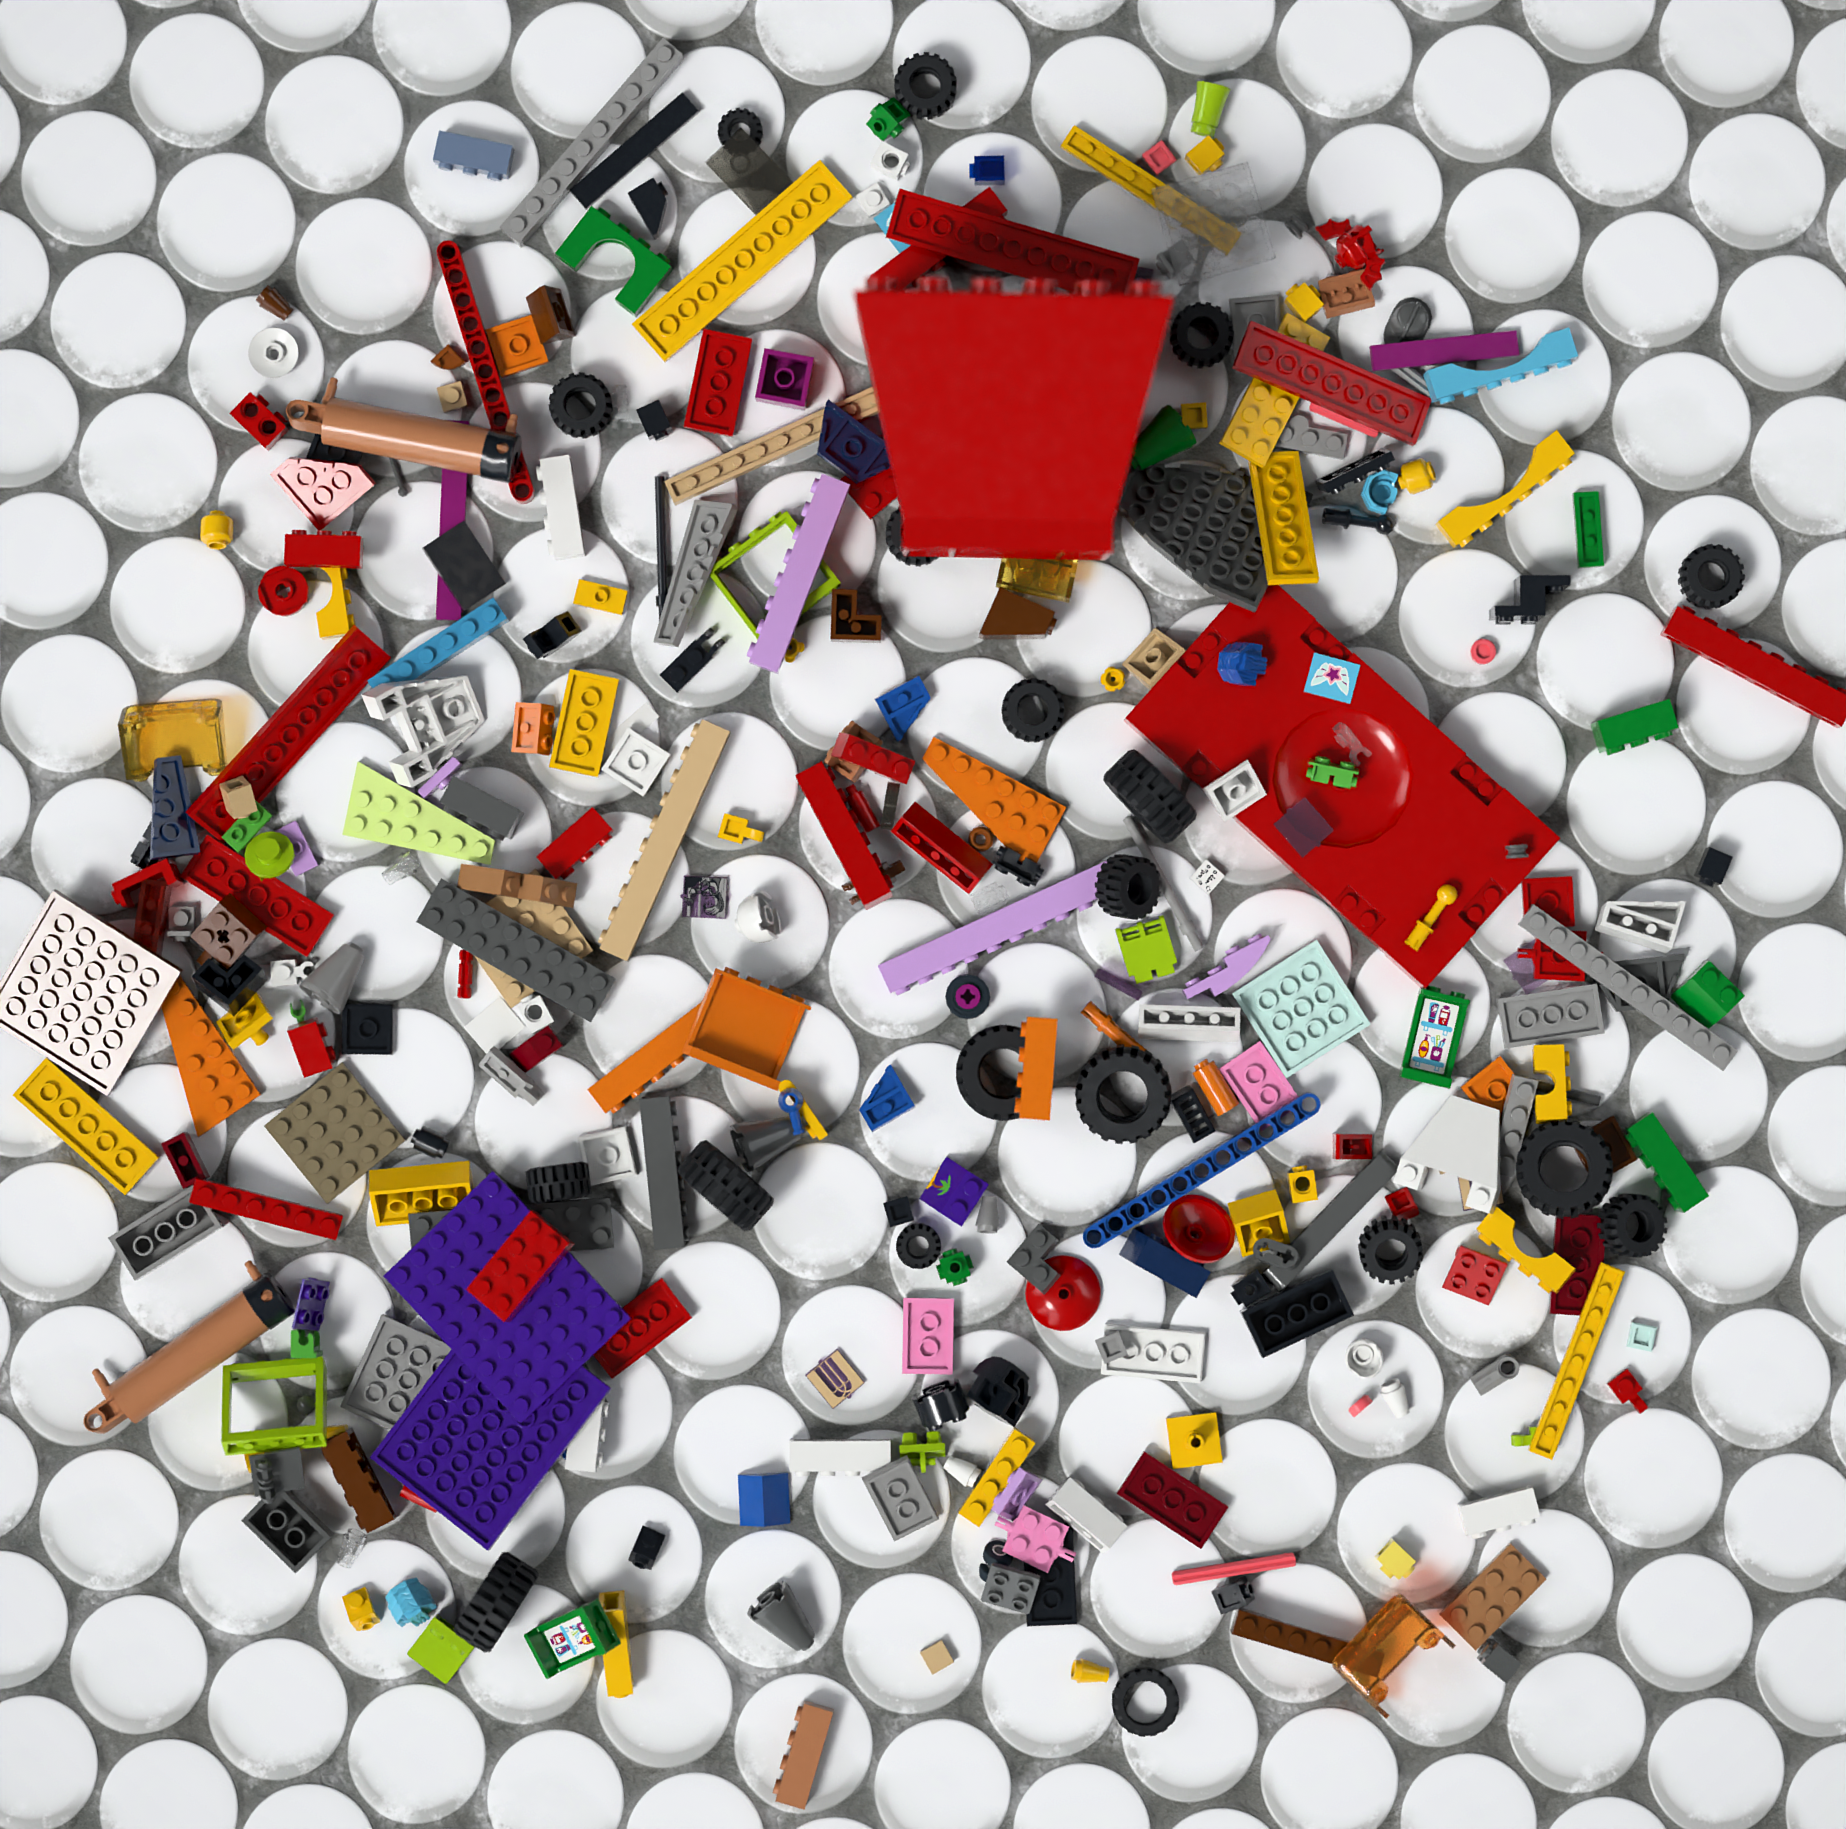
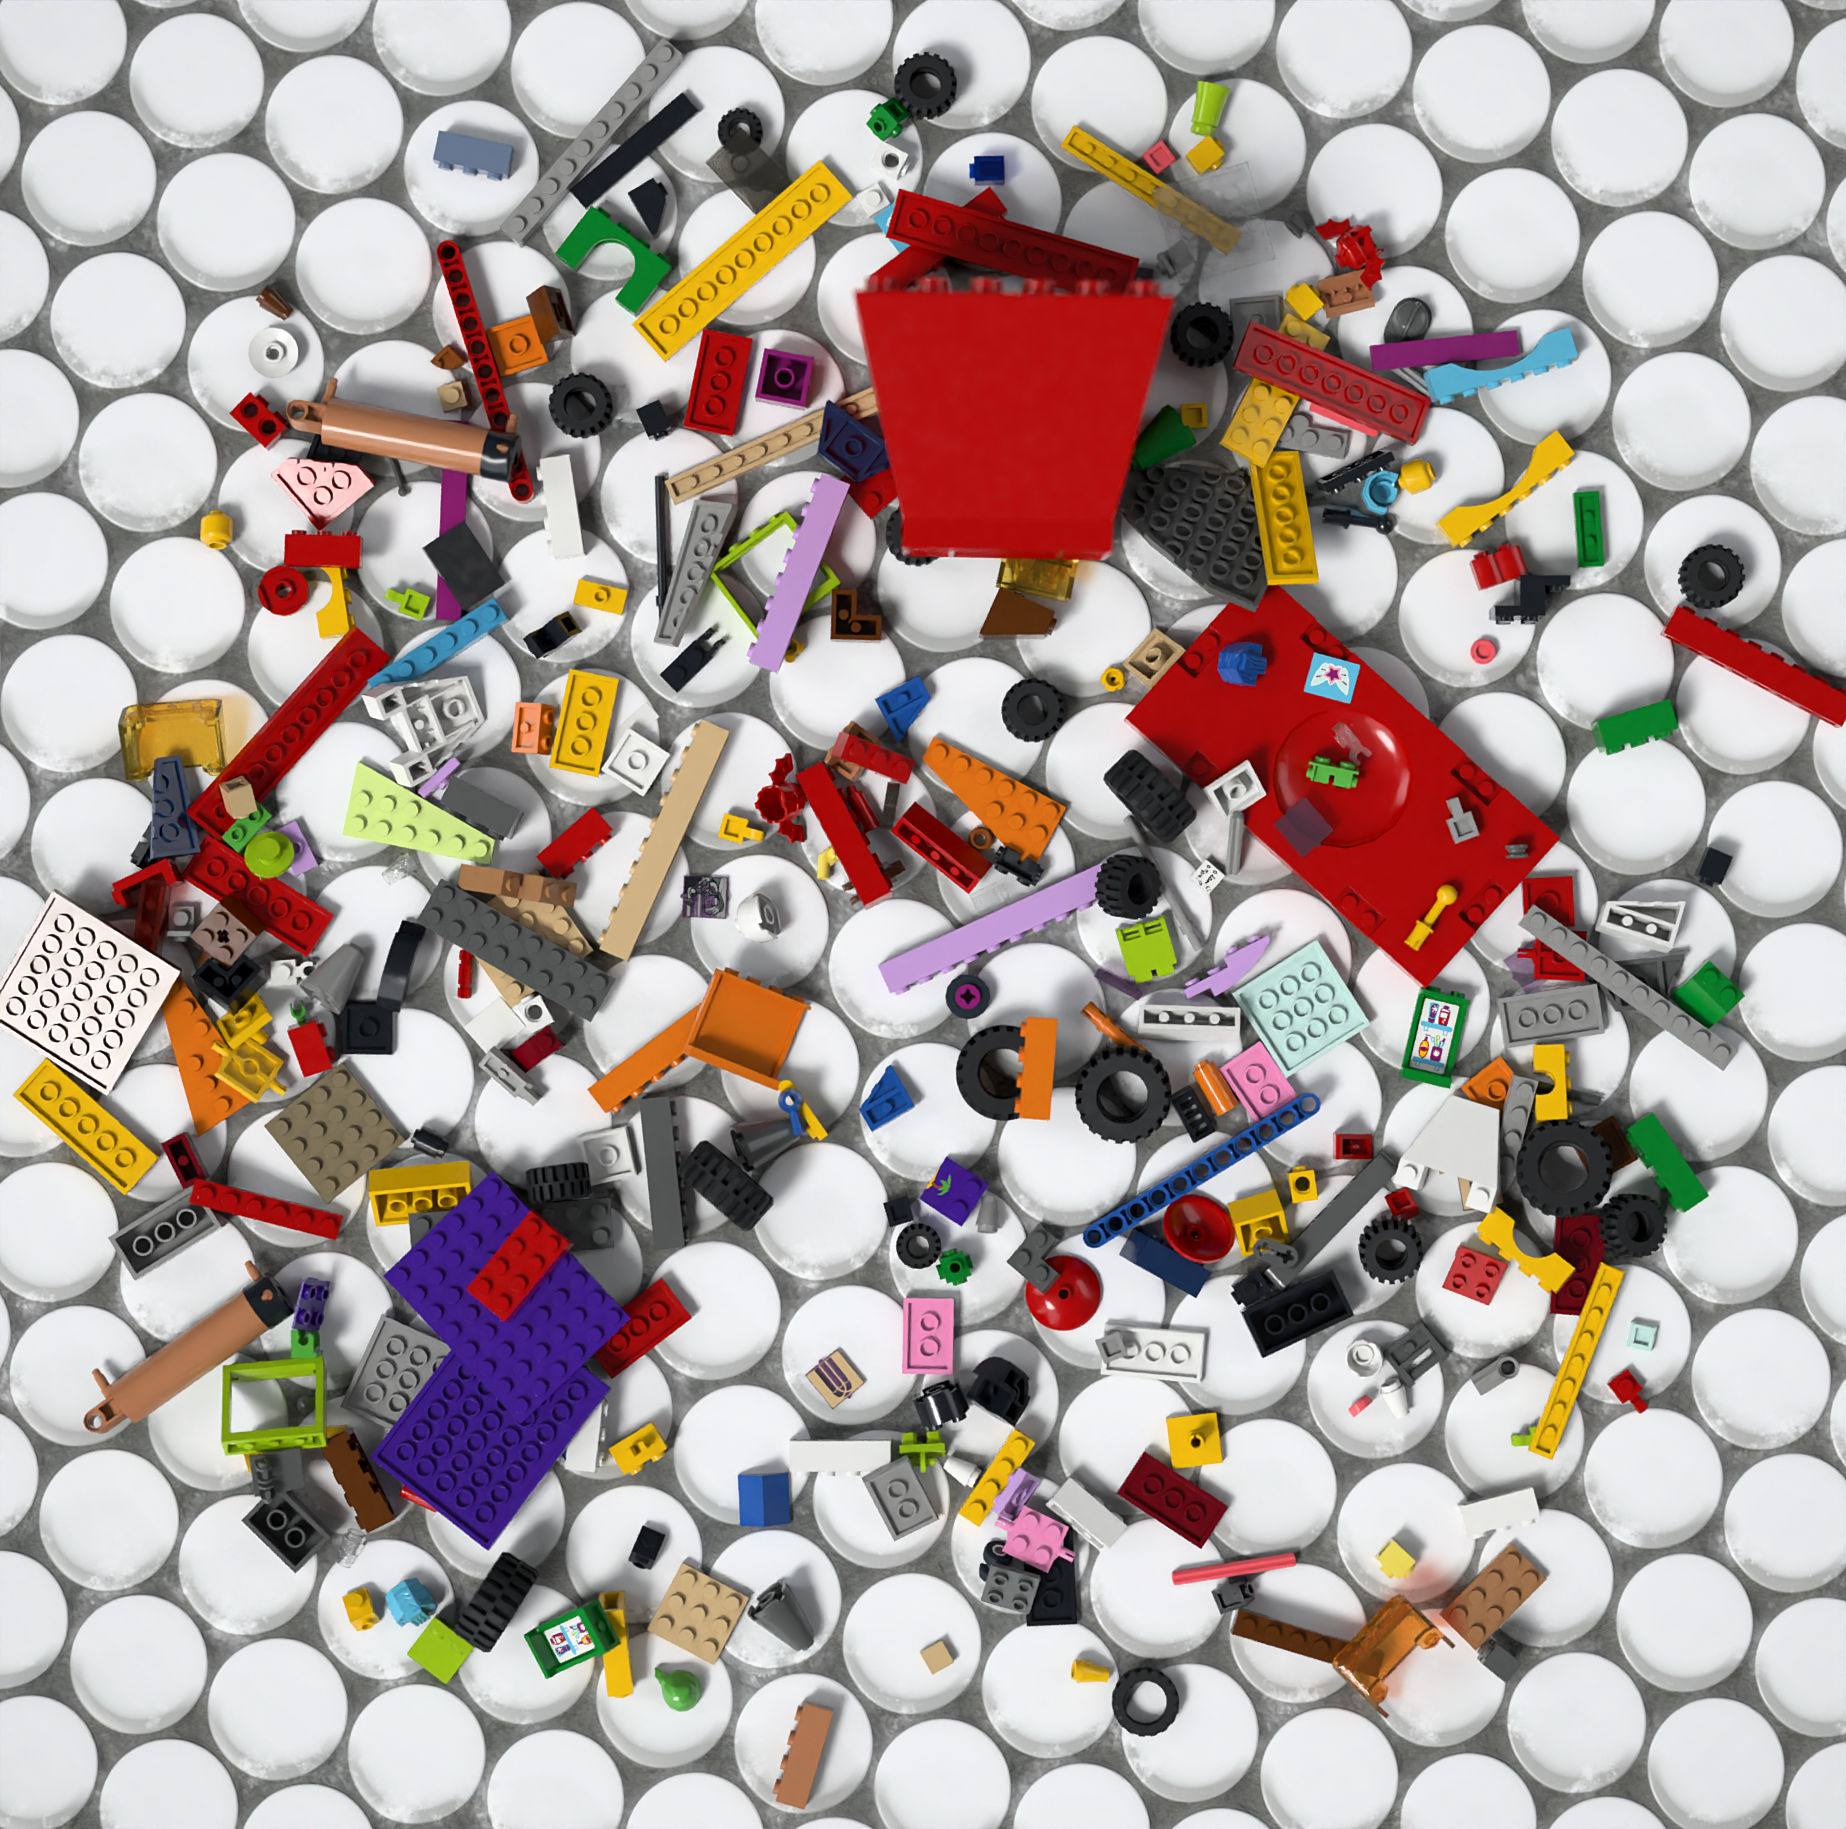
none -> yellow plate [211,1038,288,1103]
none -> black arch [376,920,426,1013]
none -> lime plate [384,588,431,621]
none -> yellow brick [608,1421,668,1475]
none -> tan plate [647,1562,749,1665]
none -> bright green hat [654,1667,701,1712]
none -> red helmet [755,753,807,843]
none -> light yellow arm [817,846,839,880]
none -> light grey axle [1226,812,1244,875]
none -> dark grey plate [1382,1322,1449,1388]
none -> light grey plate [1446,797,1479,844]
none -> red brick [1469,543,1528,591]

